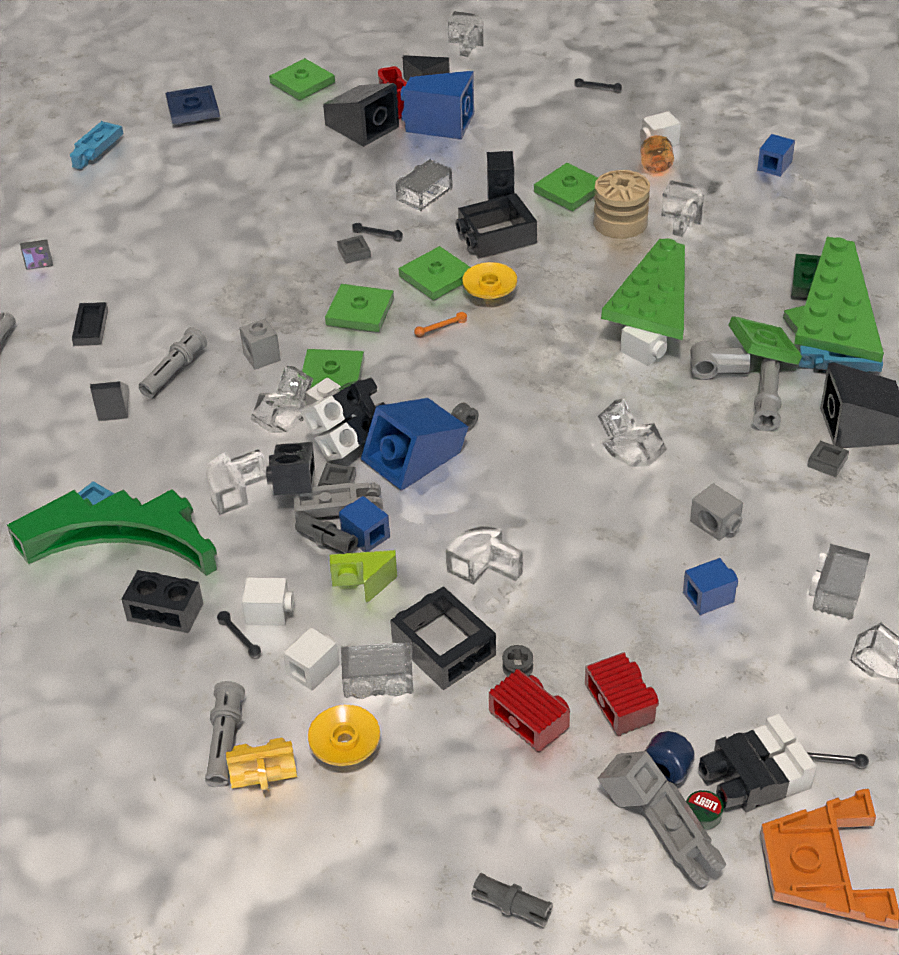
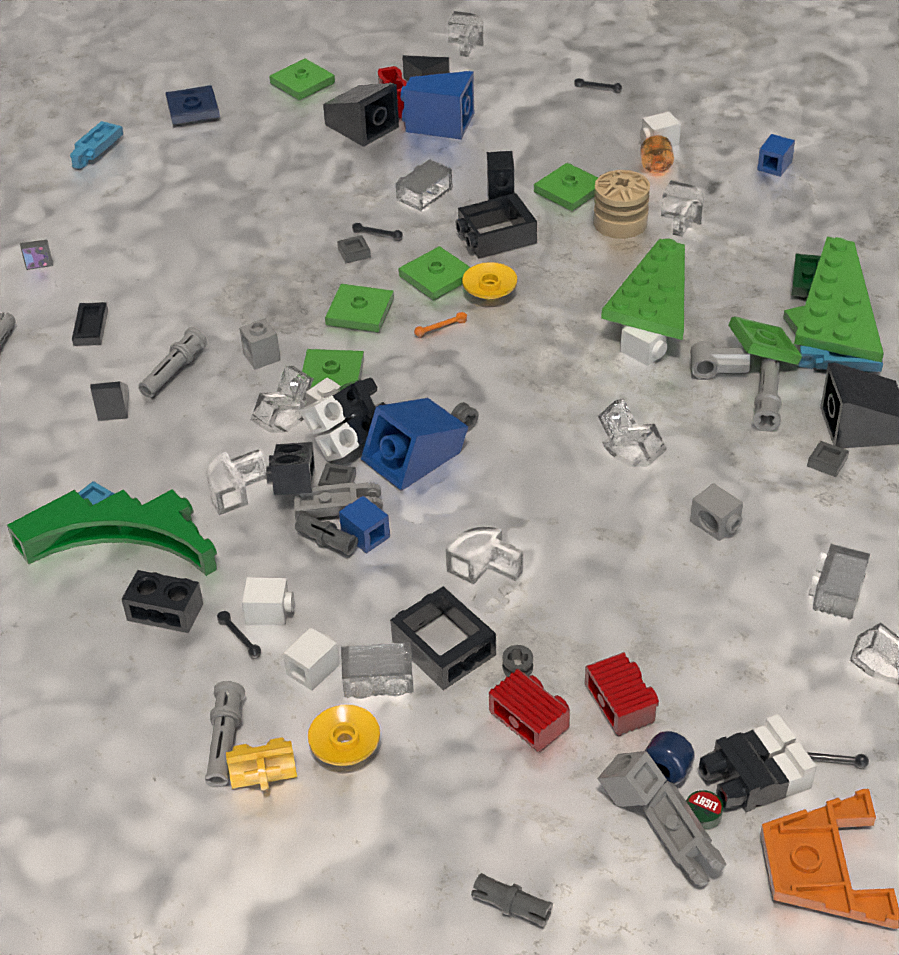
lime slope [329,550,397,603] -> none
blue brick [683,558,738,615] -> none

